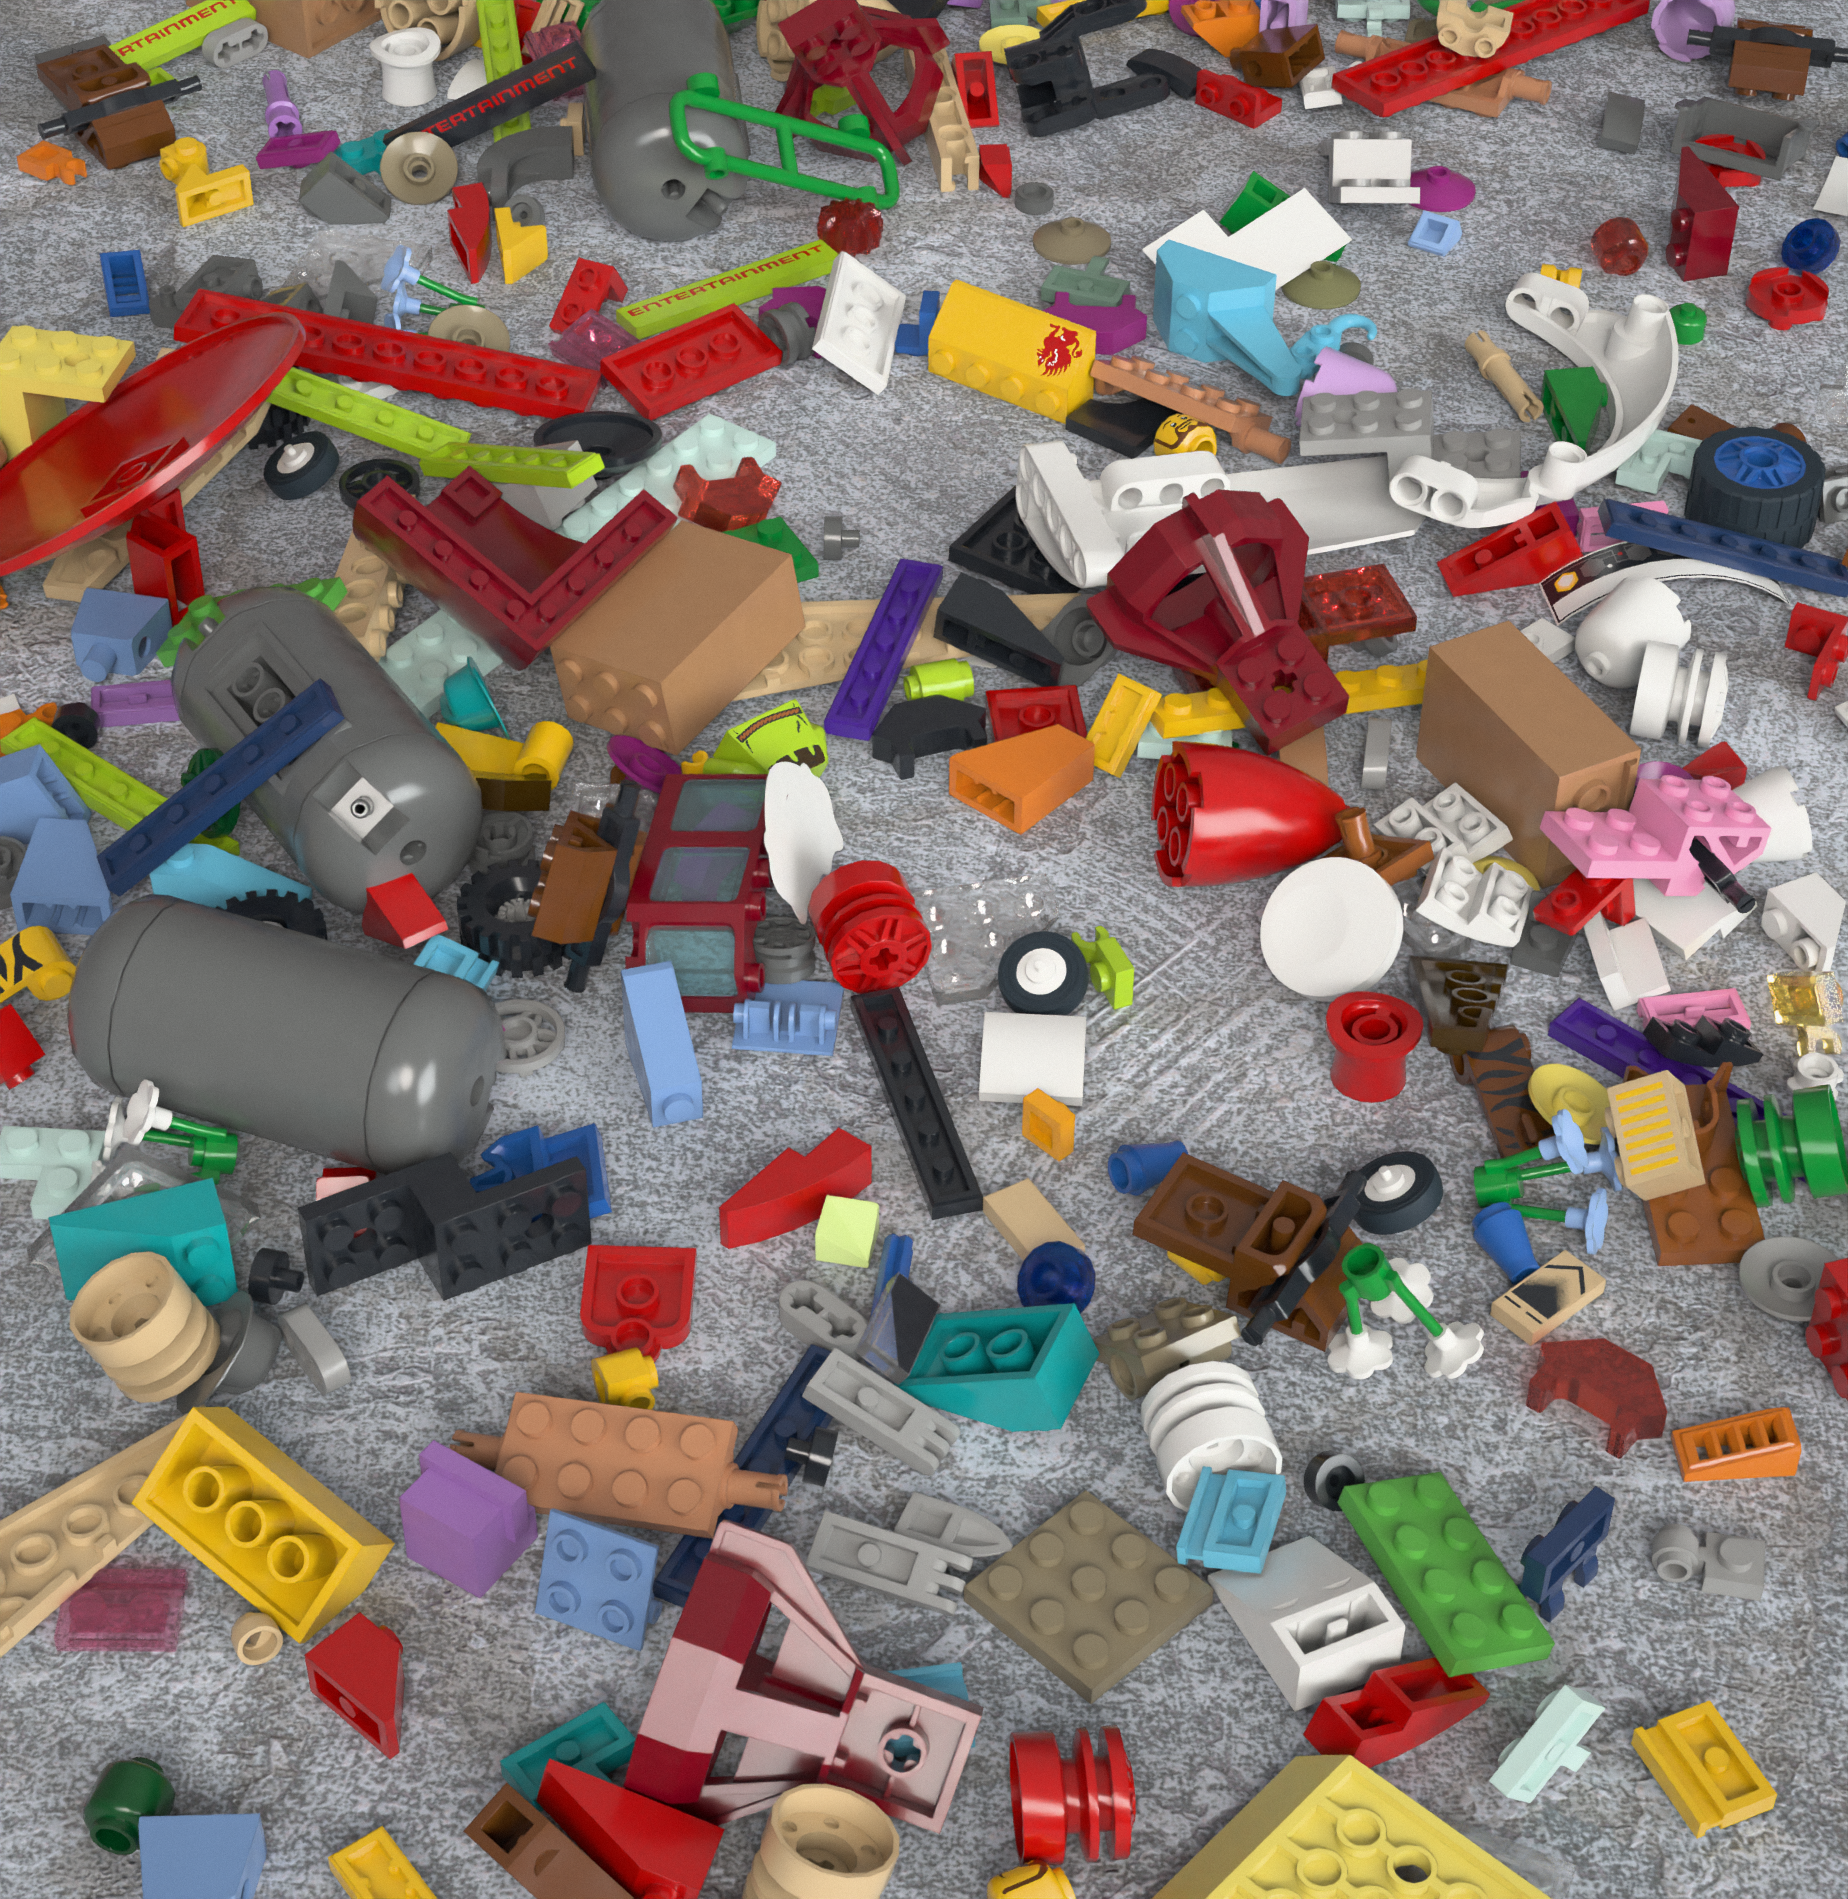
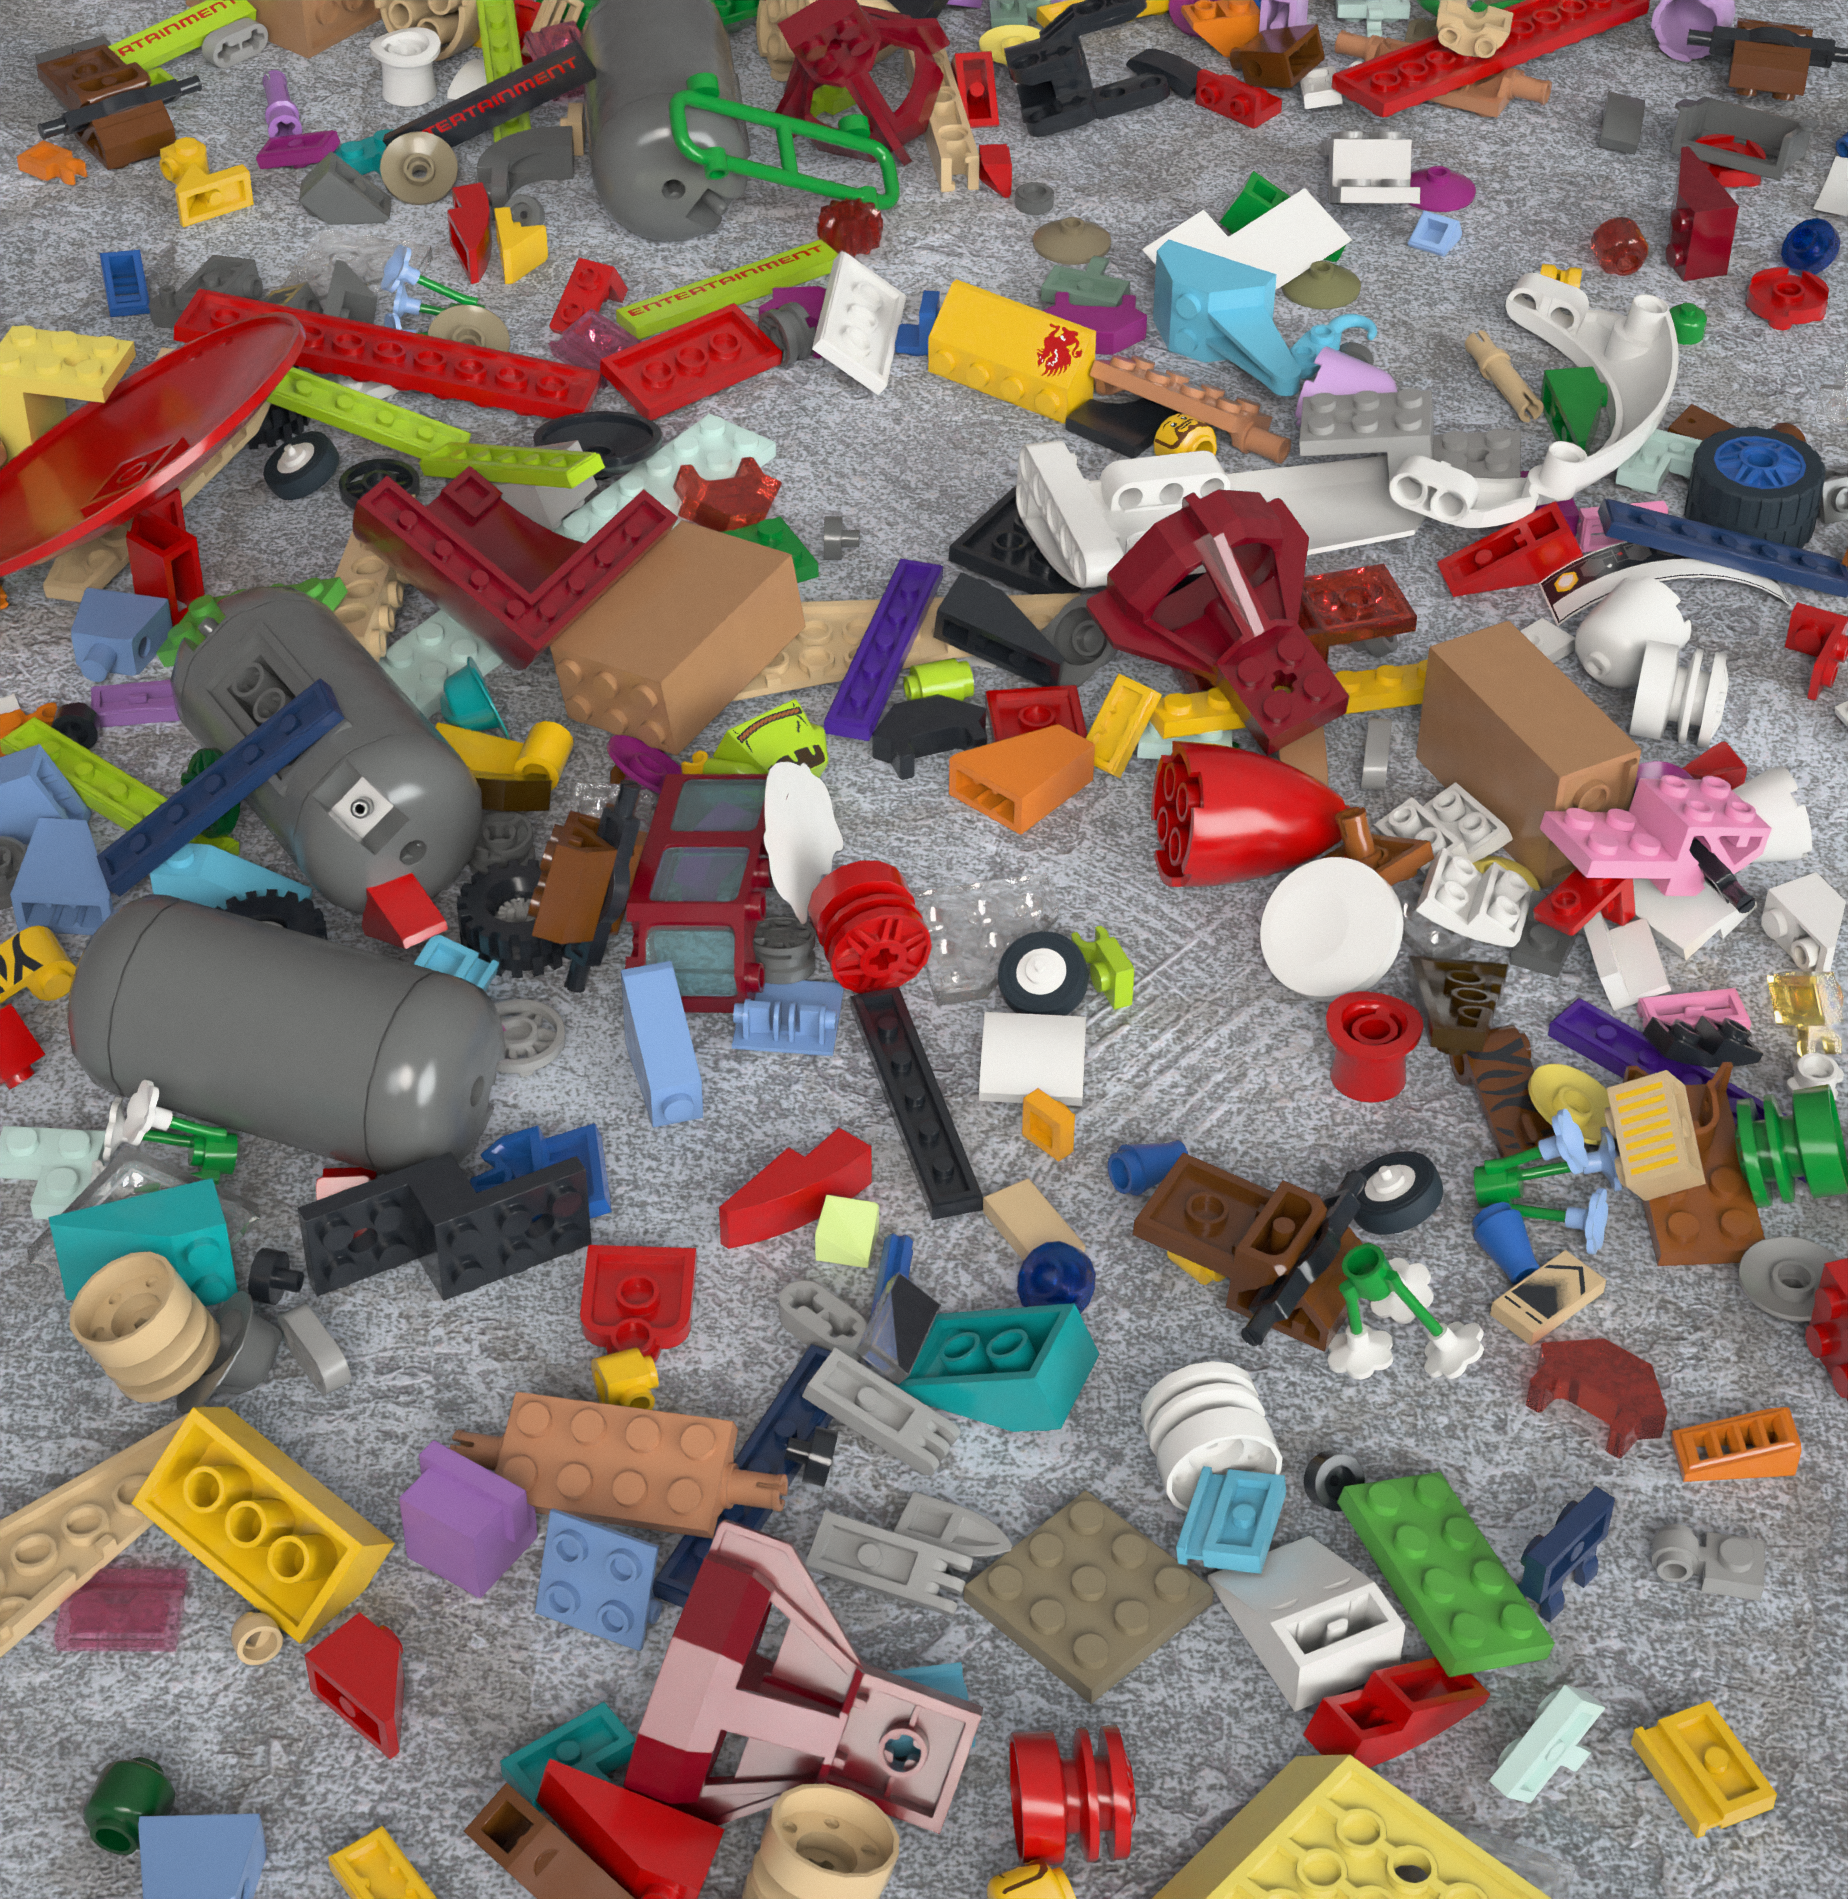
dark tan plate [1093,1297,1241,1401] -> none

